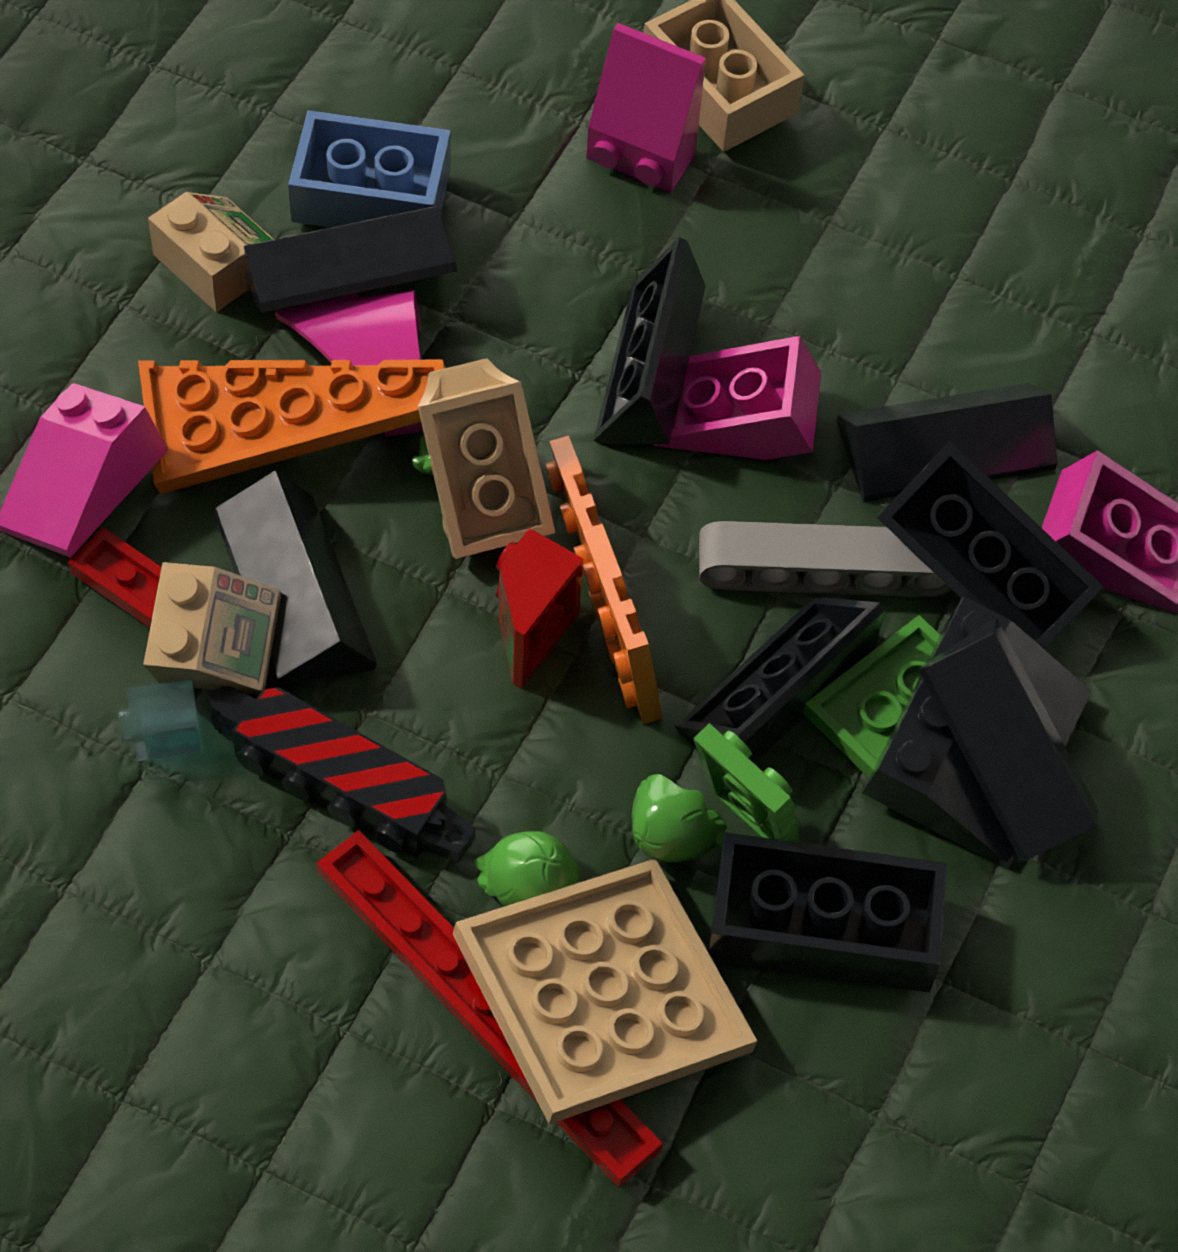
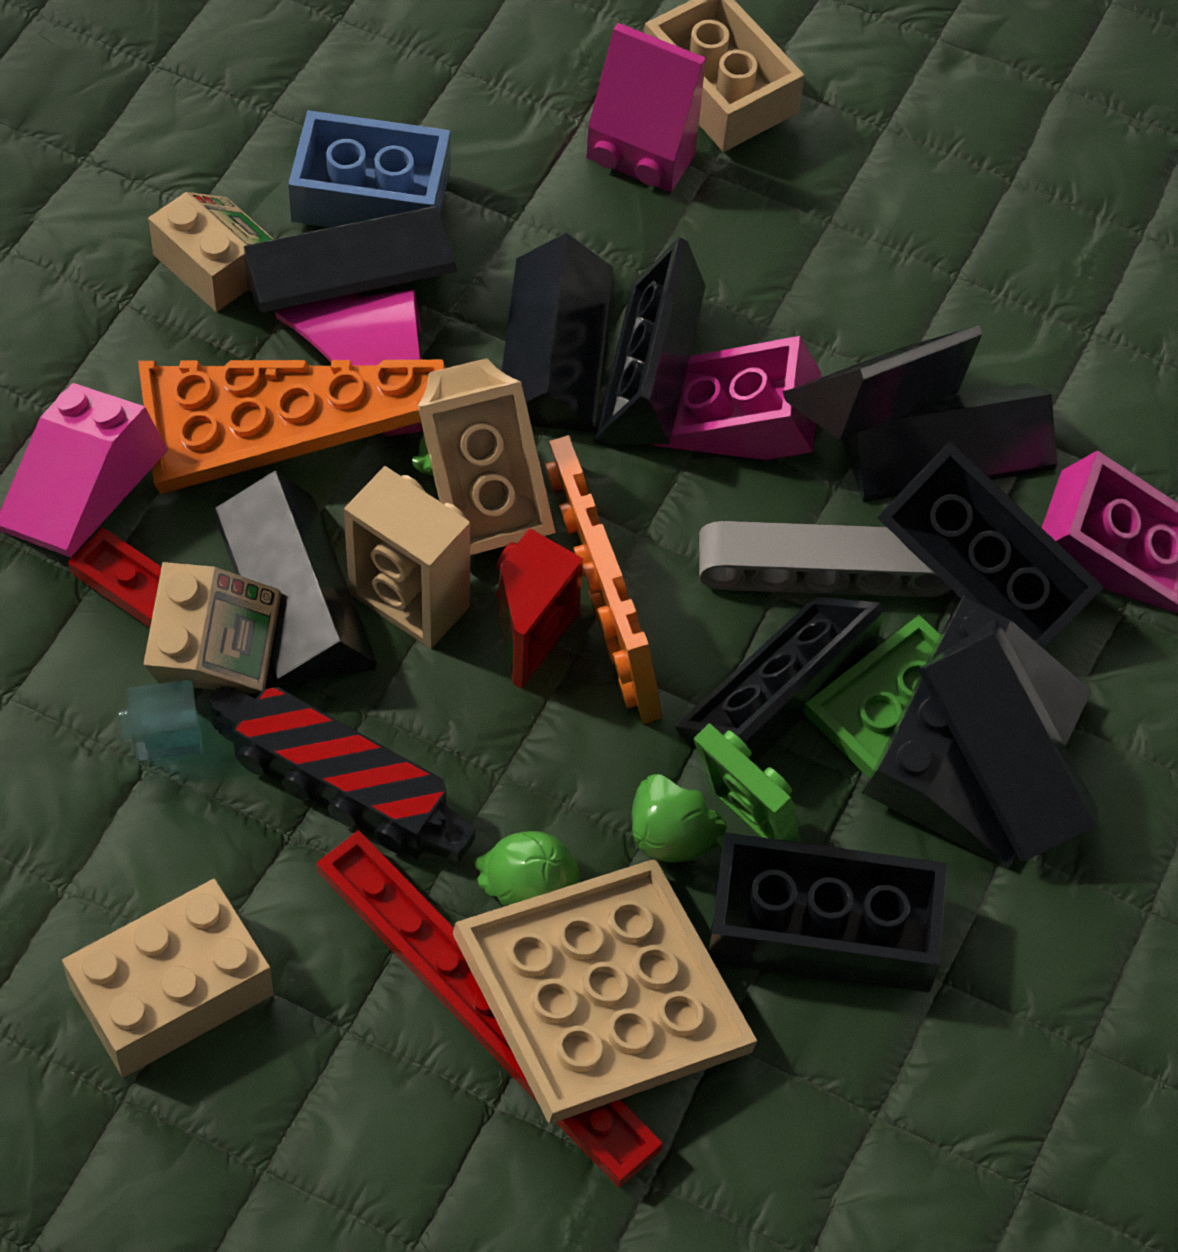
none -> tan brick [62,878,274,1078]
none -> tan brick [344,466,470,649]
none -> black slope [502,232,613,432]
none -> black slope [782,325,982,440]

